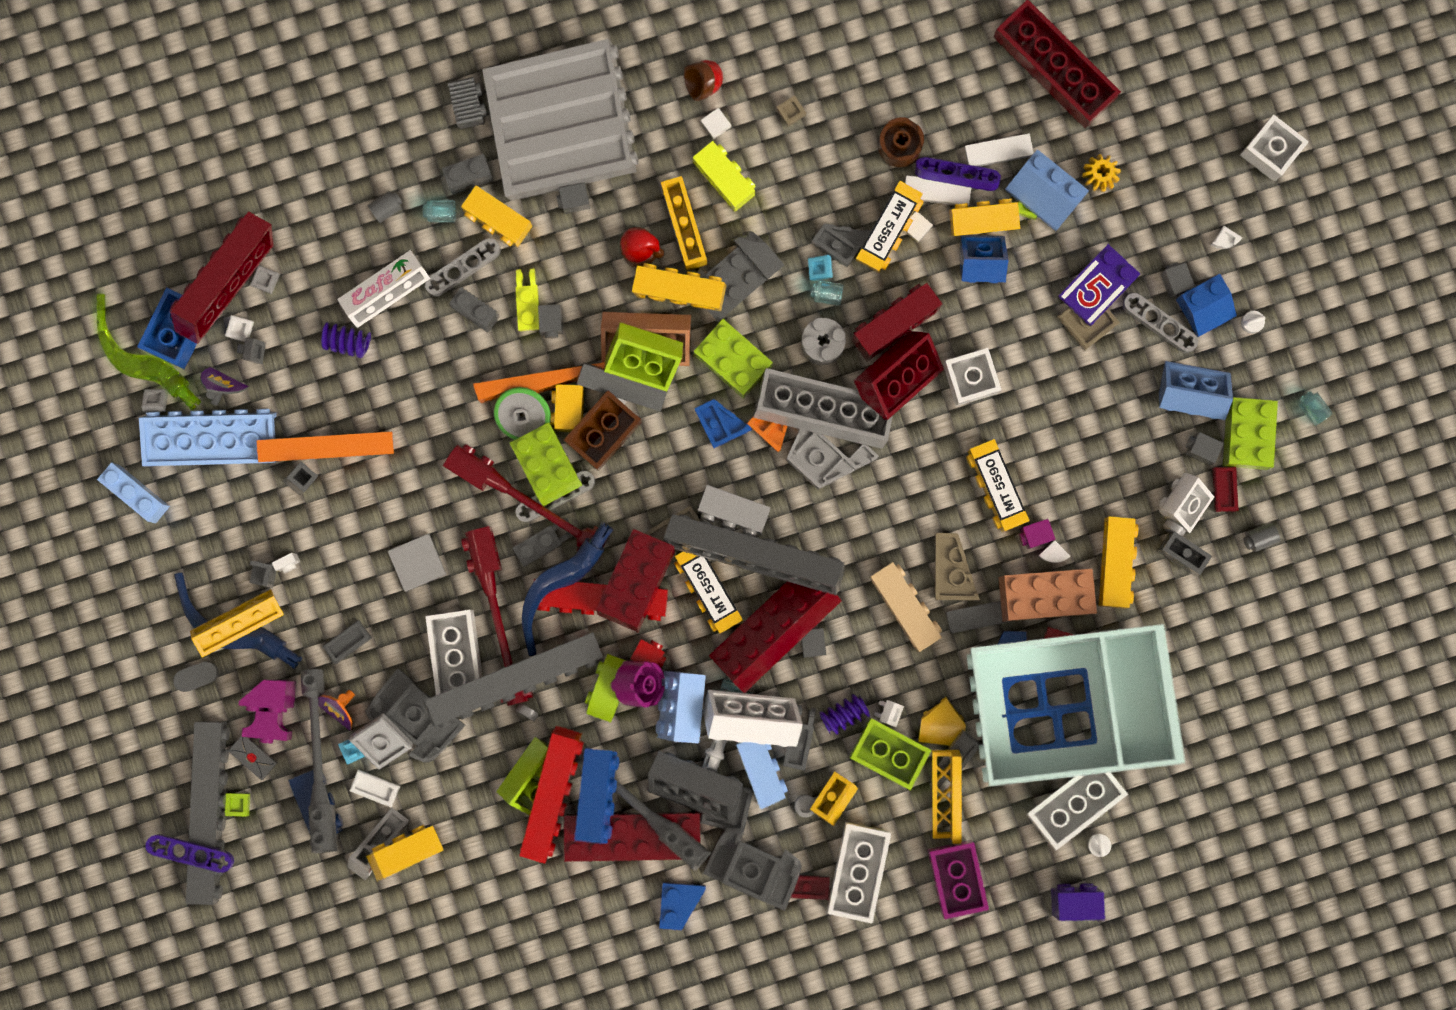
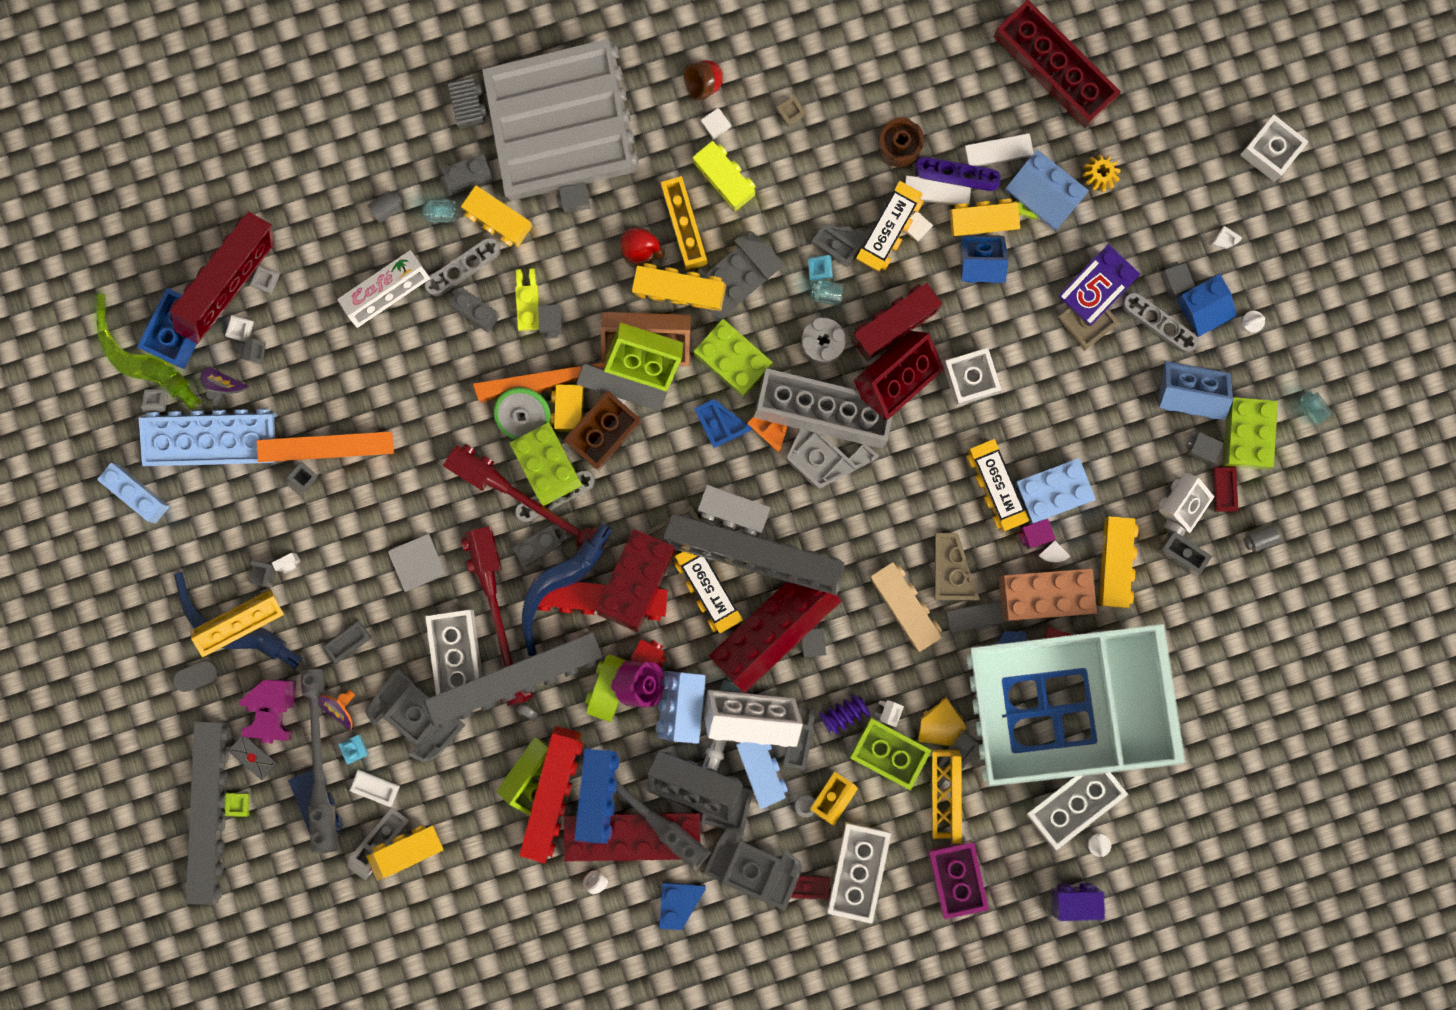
dark purple beam [146,834,234,873] -> none
dark purple piece [321,322,371,359] -> none
light grey tile [349,713,413,769] -> none
none -> white tile [583,870,608,894]
none -> light blue brick [1014,458,1096,525]

